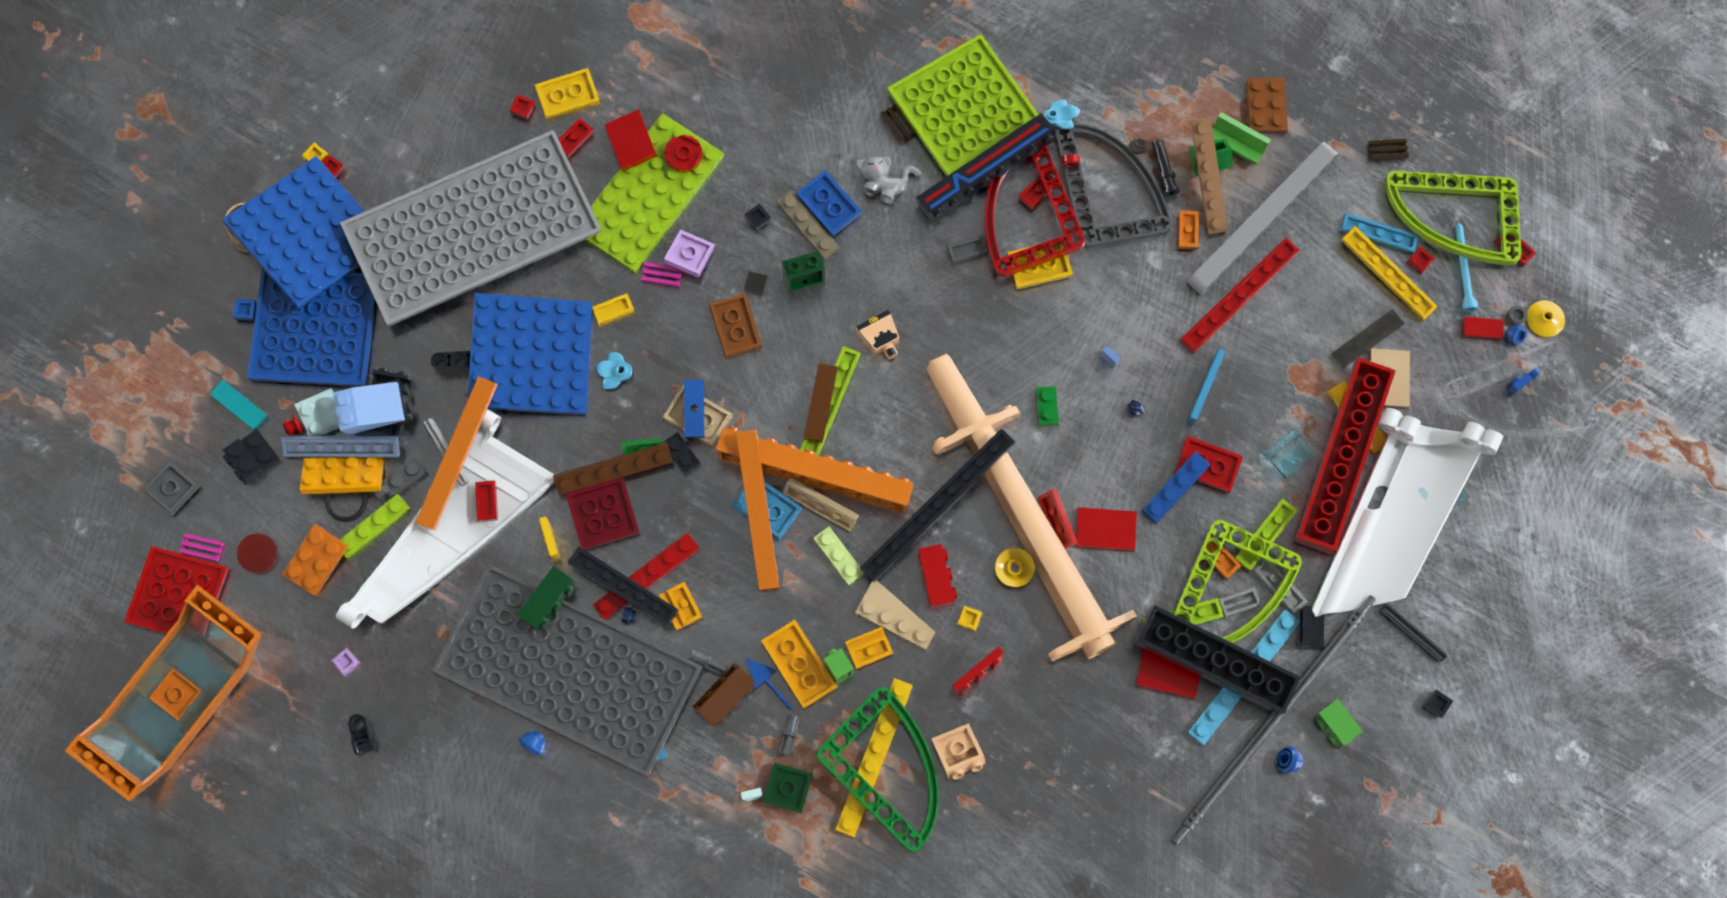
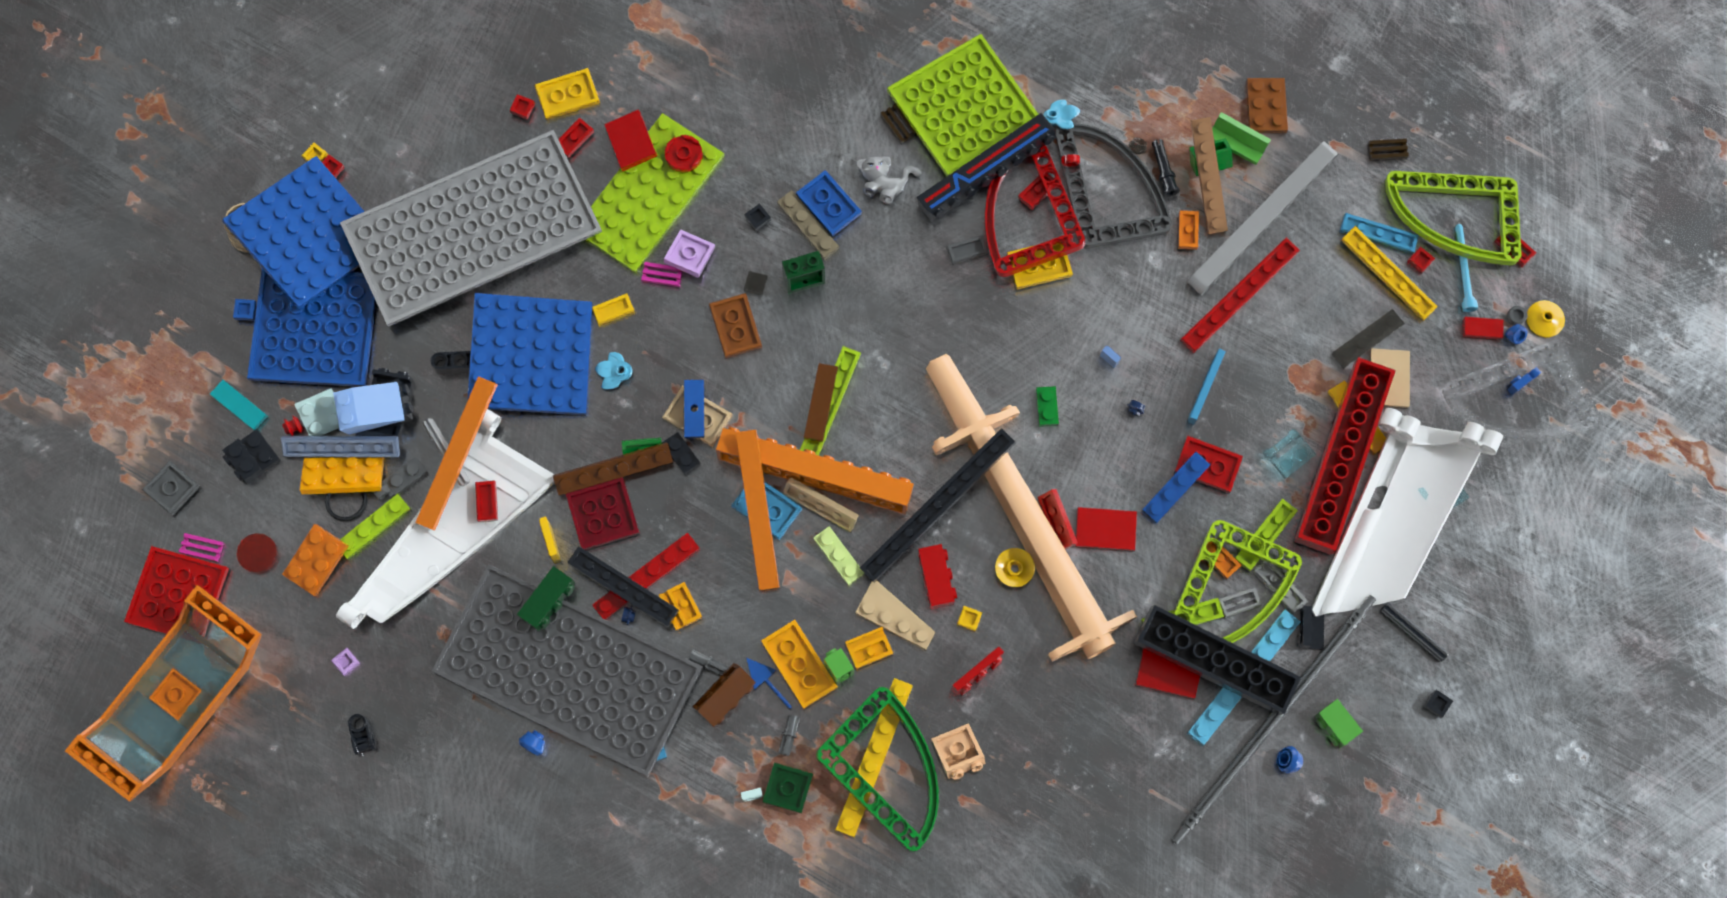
light nougat torso [856,310,899,360] -> none

